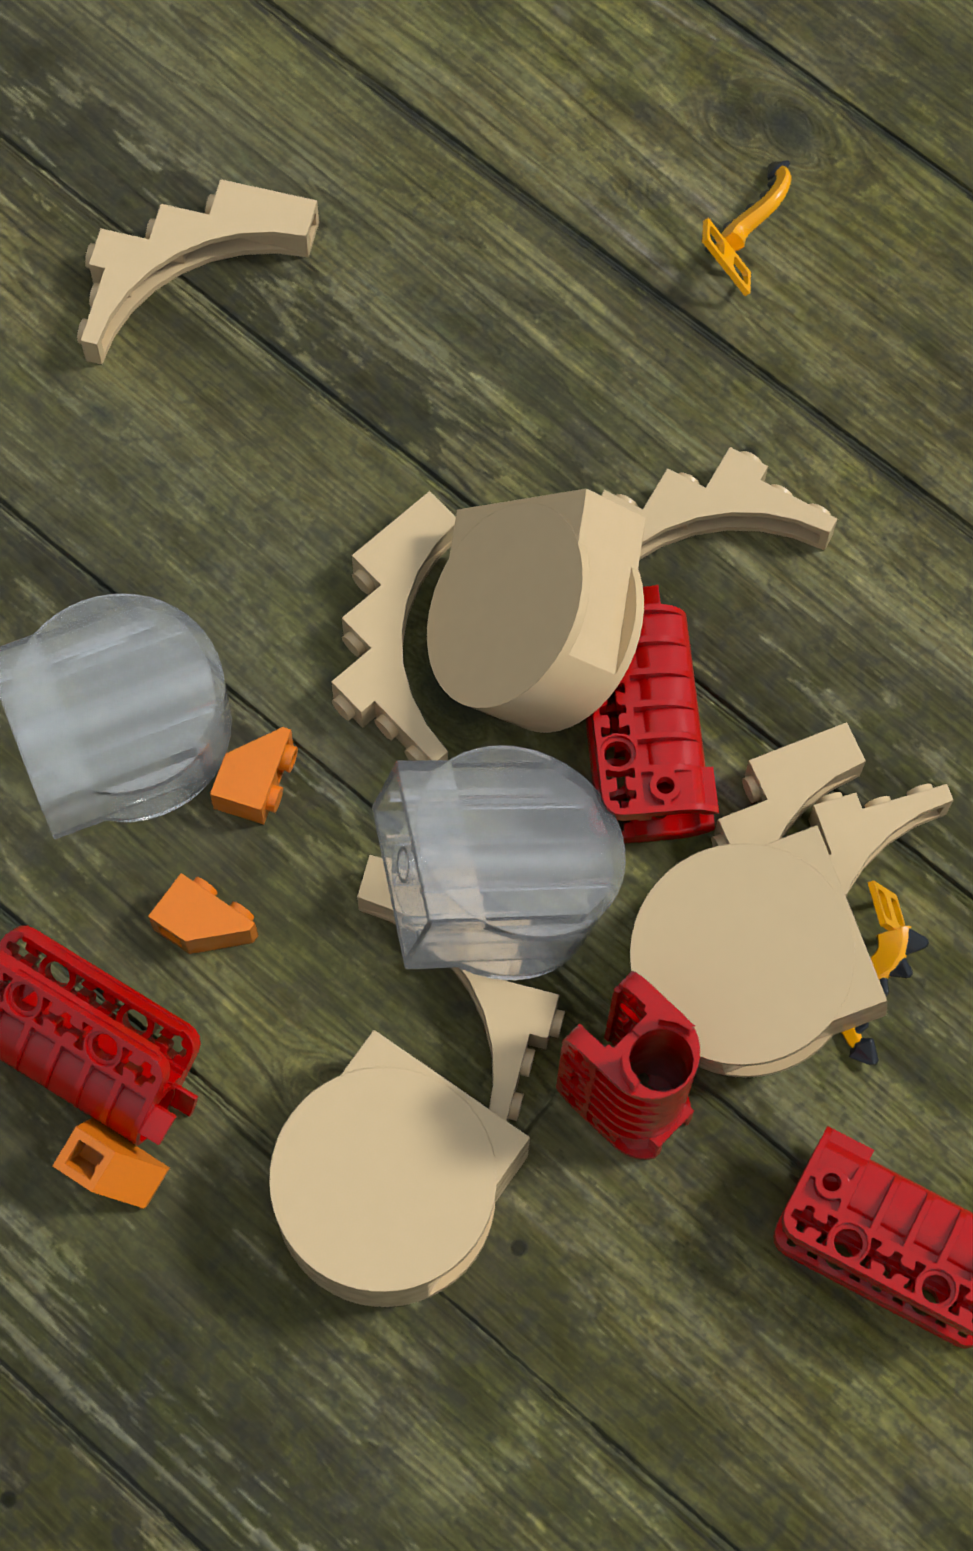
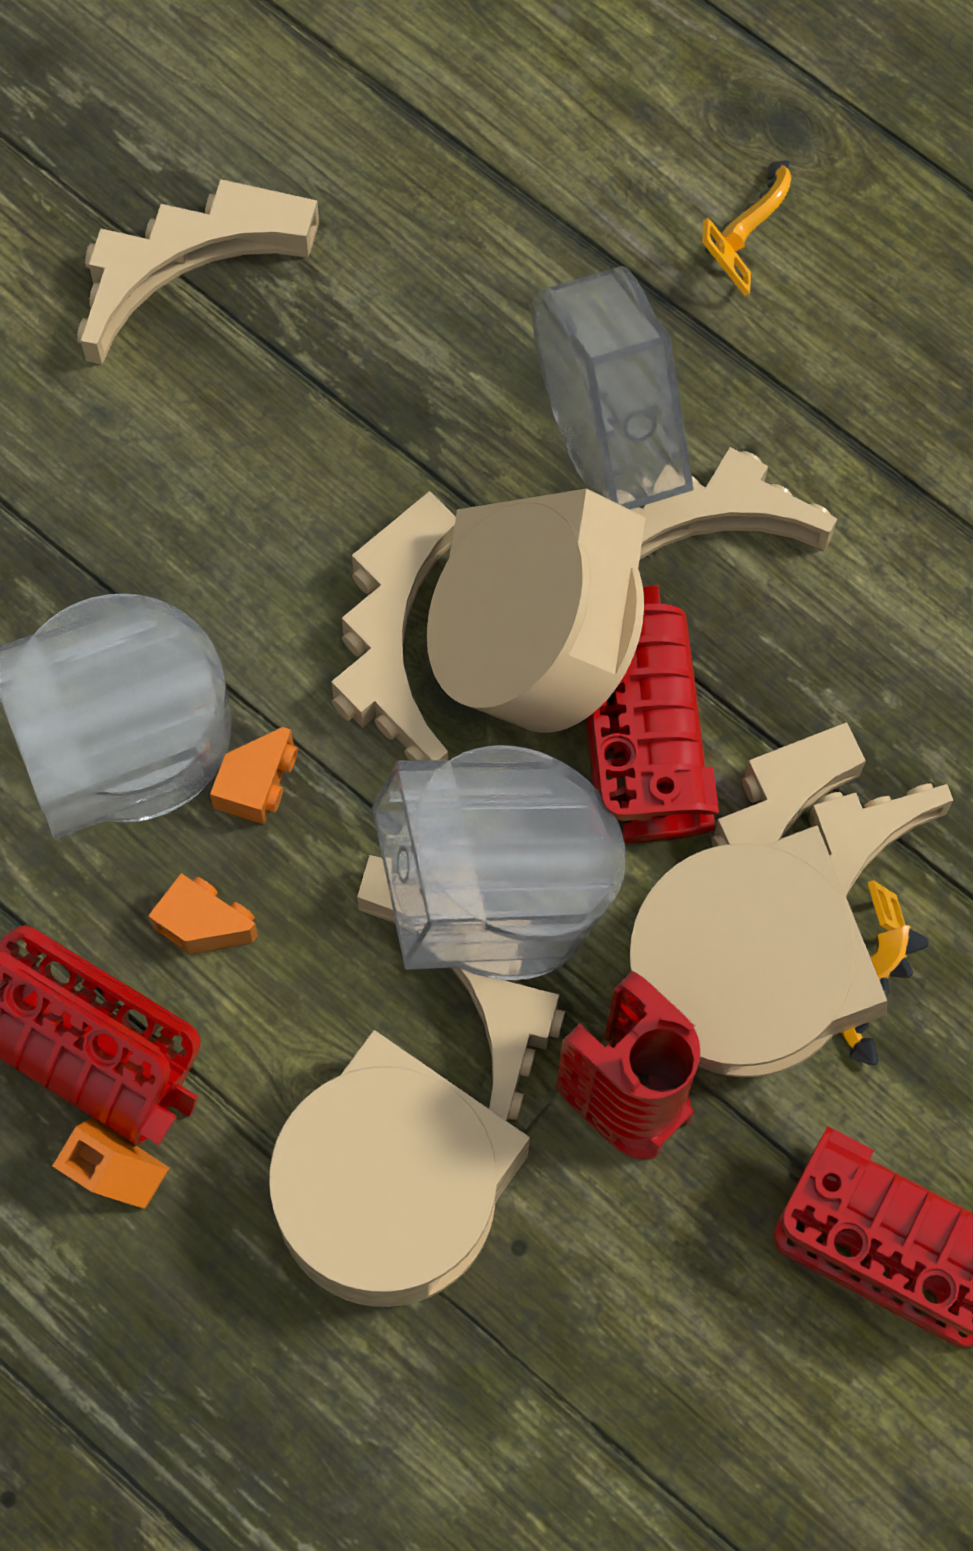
none -> clear brick [532,266,694,510]

